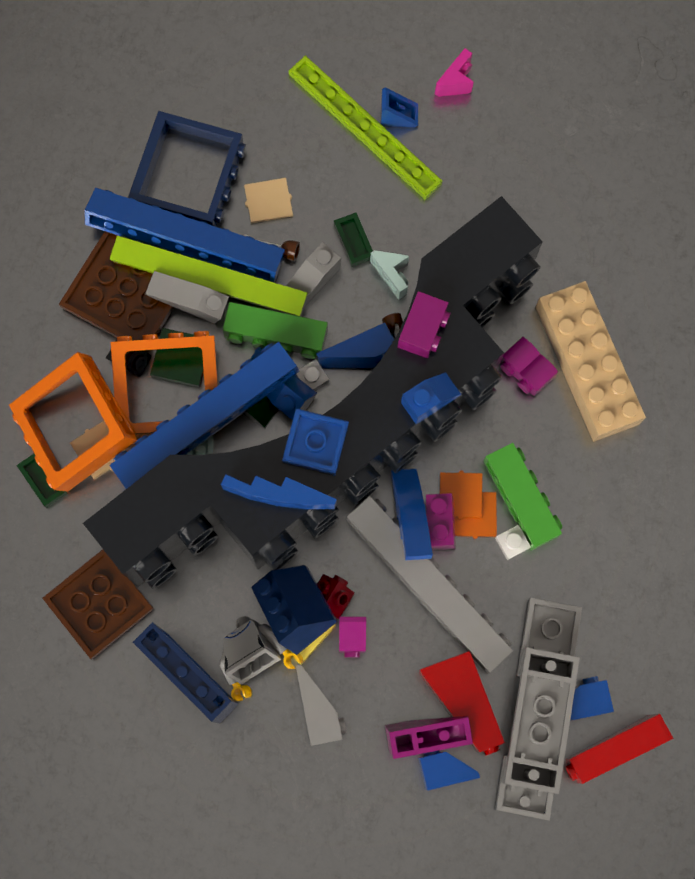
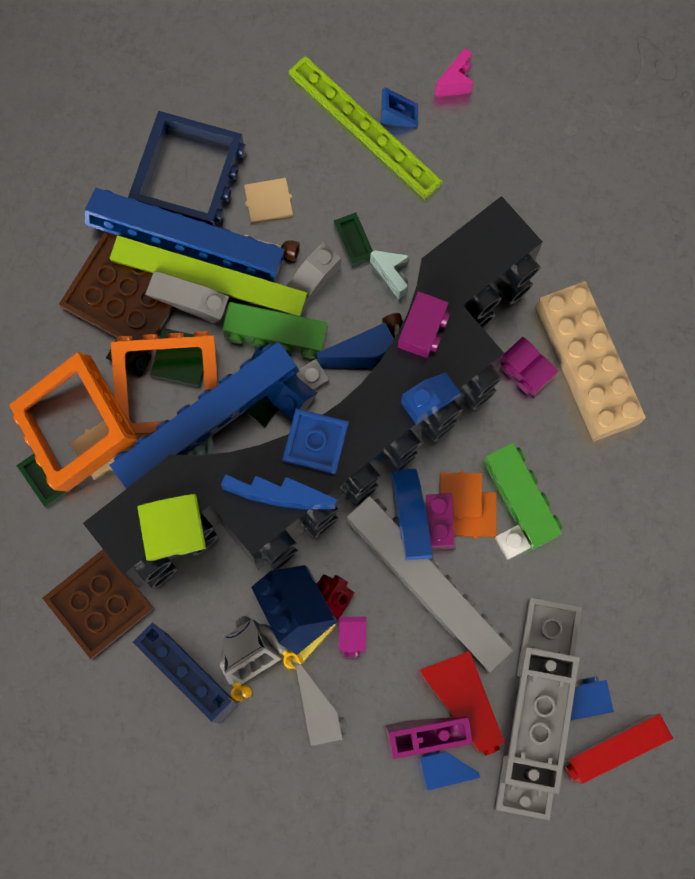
none -> lime slope [137,494,206,561]

